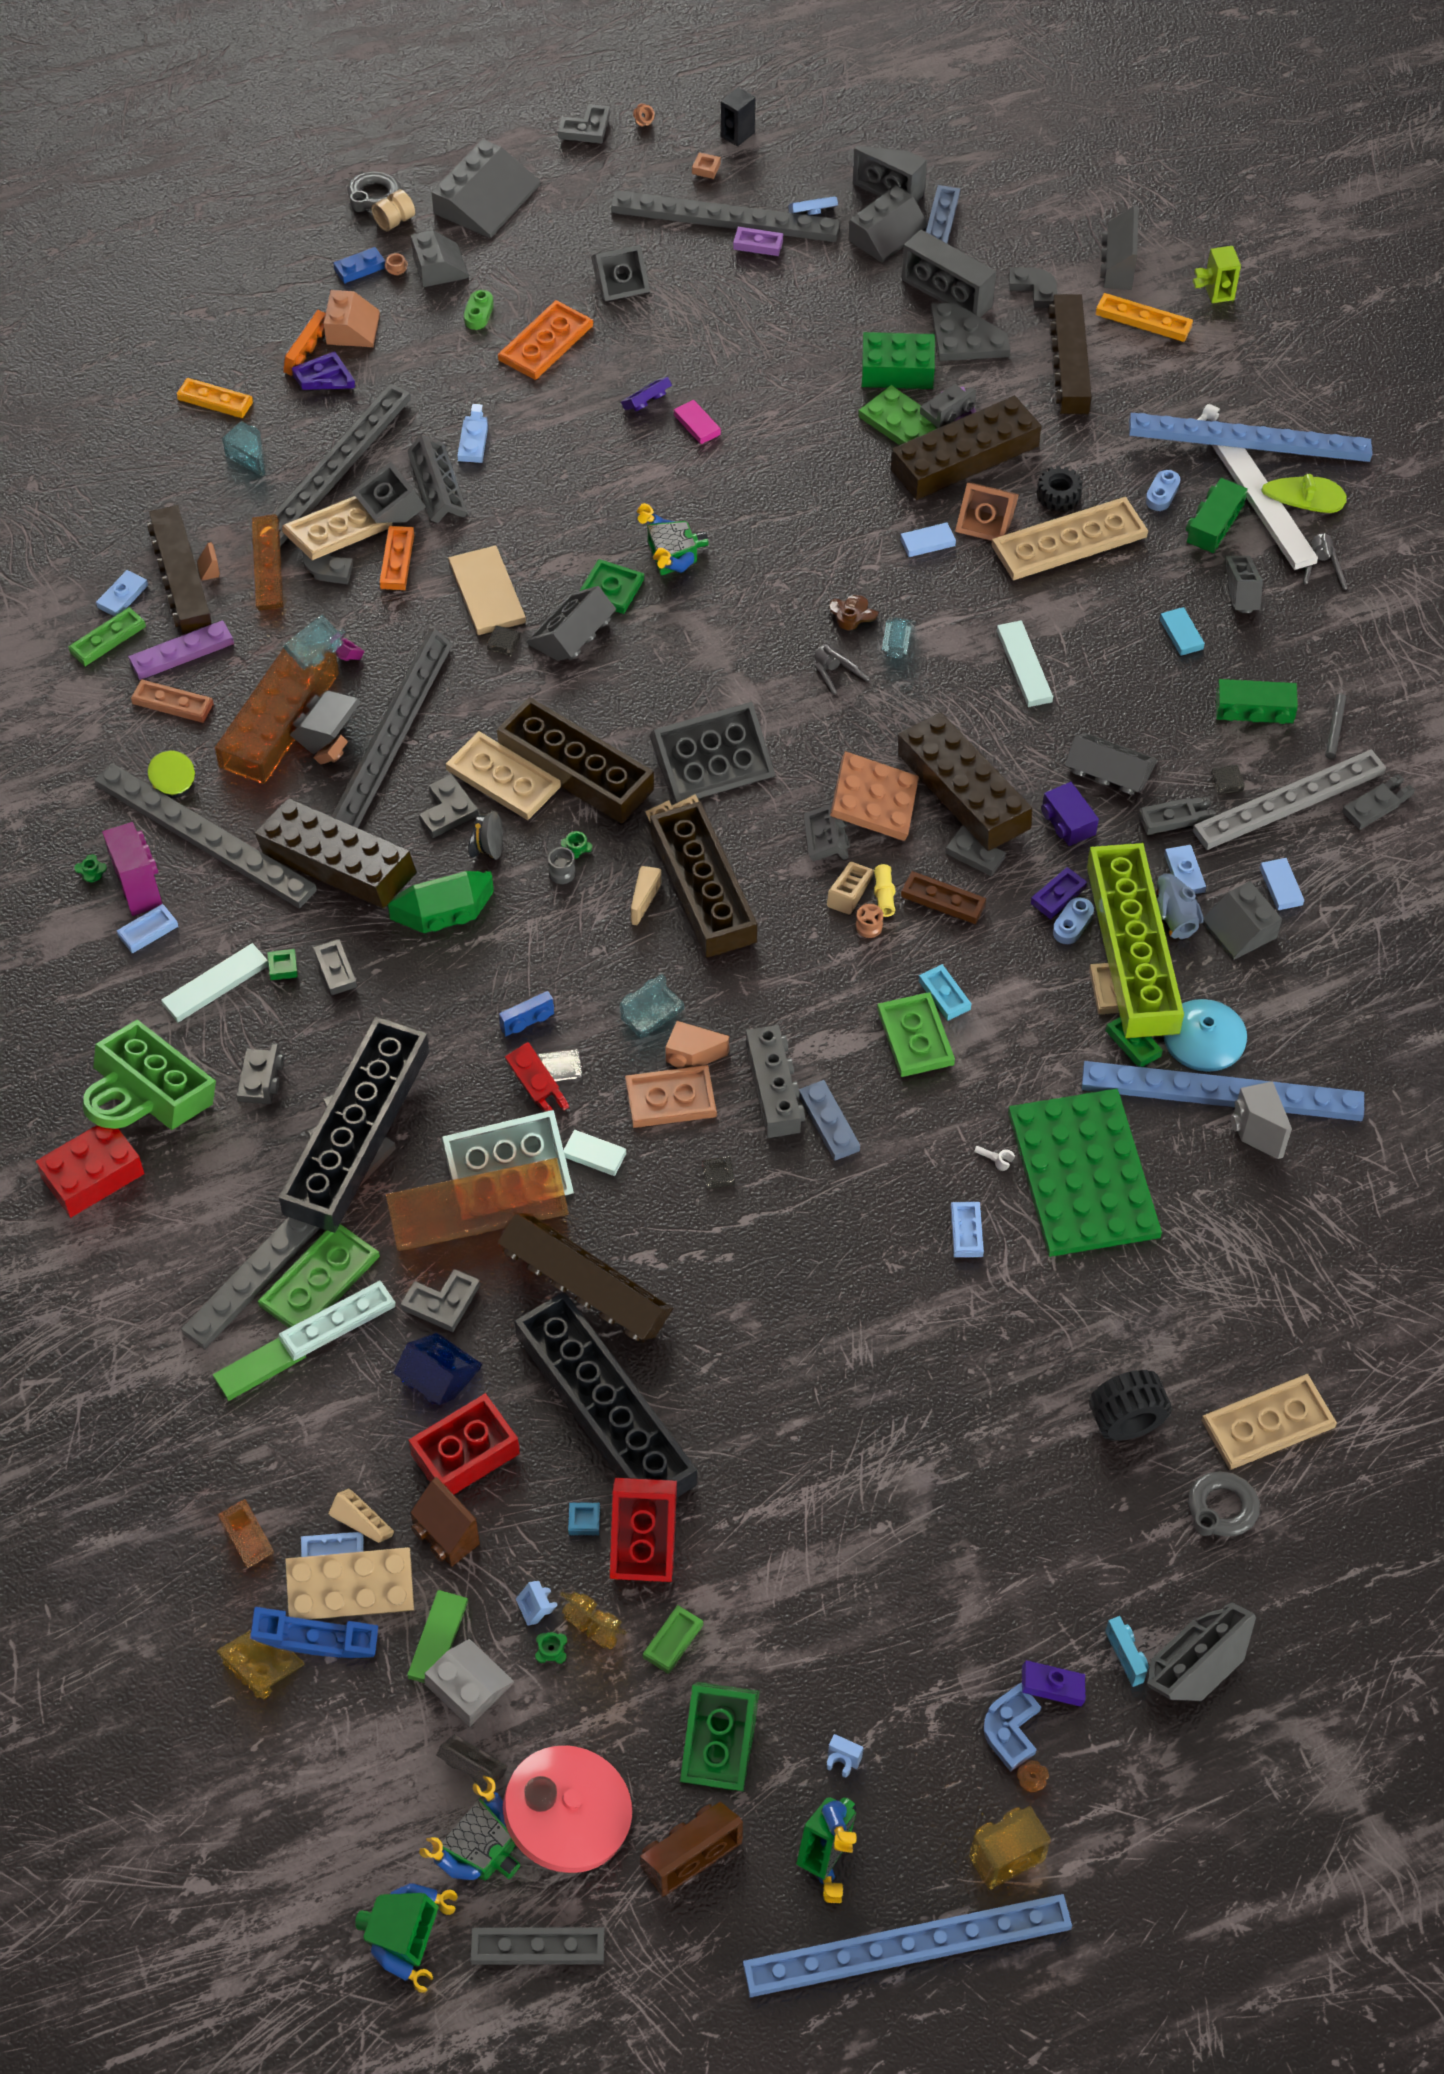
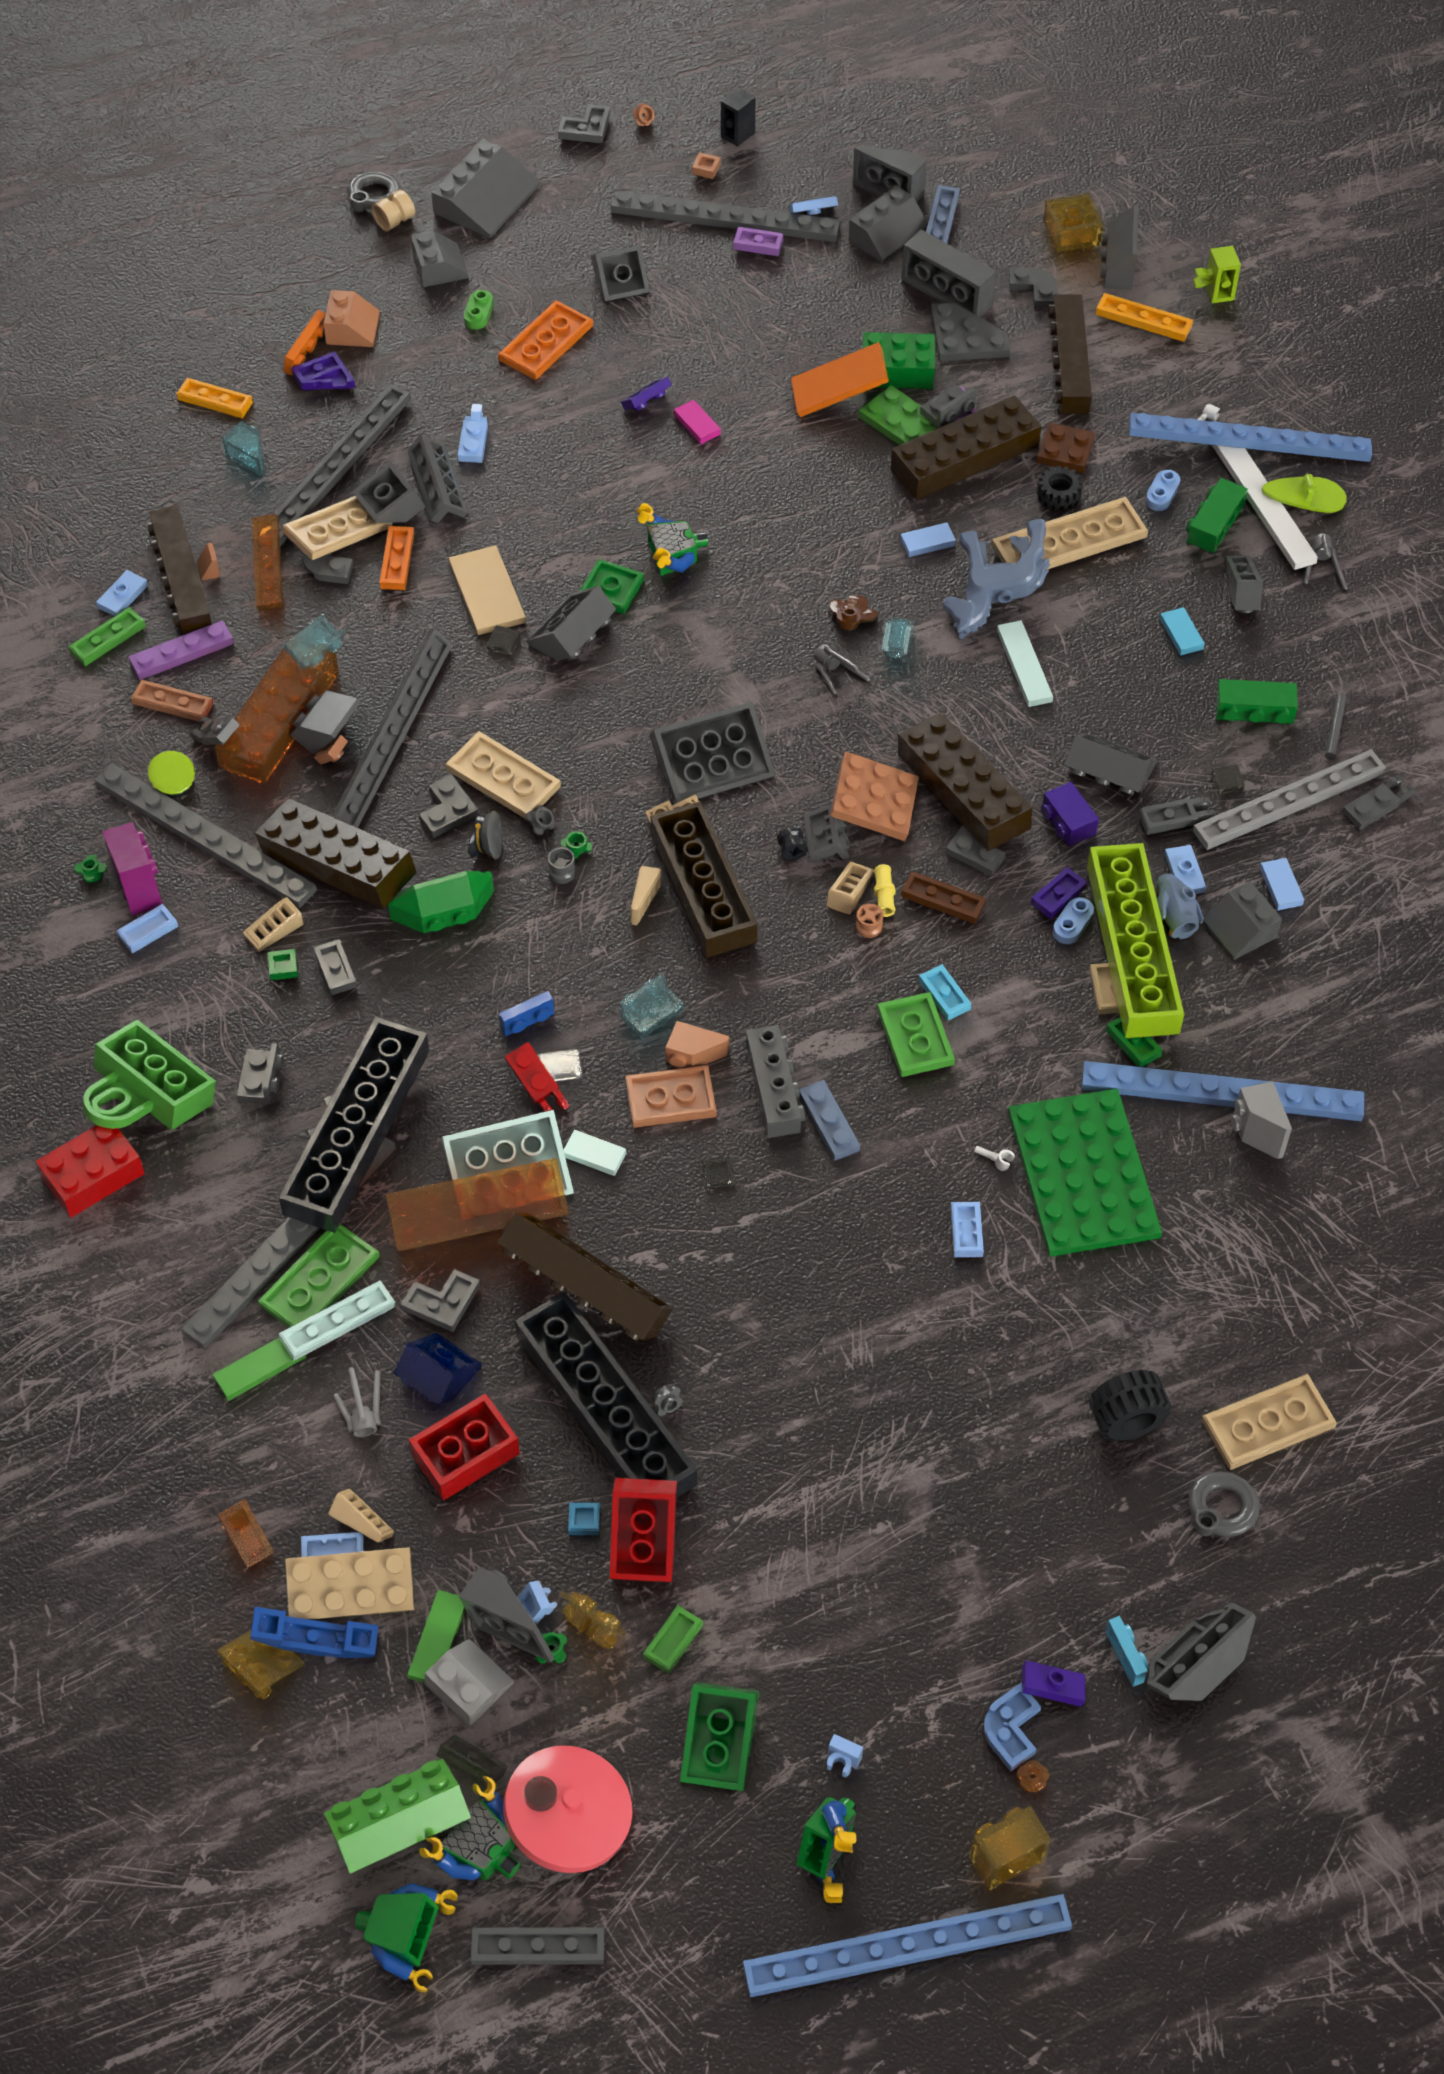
light aqua tile [161,943,269,1023] -> none
magenta plate [328,637,365,661] -> none
blue plate [333,247,385,284] -> none
nougat plate [385,253,408,275] -> none
reddish brown slope [410,1477,480,1567] -> none
dark brown brick [497,697,654,824] -> none
reddish brown slope [640,1801,743,1898] -> none
nougat slope [955,483,1019,541] -> none
medium azure dish [1163,999,1247,1072] -> none
none -> dark grey hinge [189,717,239,745]
none -> tan slope [243,897,303,952]
none -> bright green brick [324,1759,471,1874]
none -> light grey plant [334,1367,381,1437]
none -> dark grey slope [459,1566,554,1663]
none -> dark grey plate [526,806,555,835]
none -> dark grey plate [653,1385,683,1416]
none -> black wheel [777,827,808,860]
none -> orange tile [791,342,889,417]
none -> sand blue animal [943,519,1050,639]
none -> reddish brown plate [1036,422,1096,473]
none -> clear yellow brick [1043,193,1103,253]

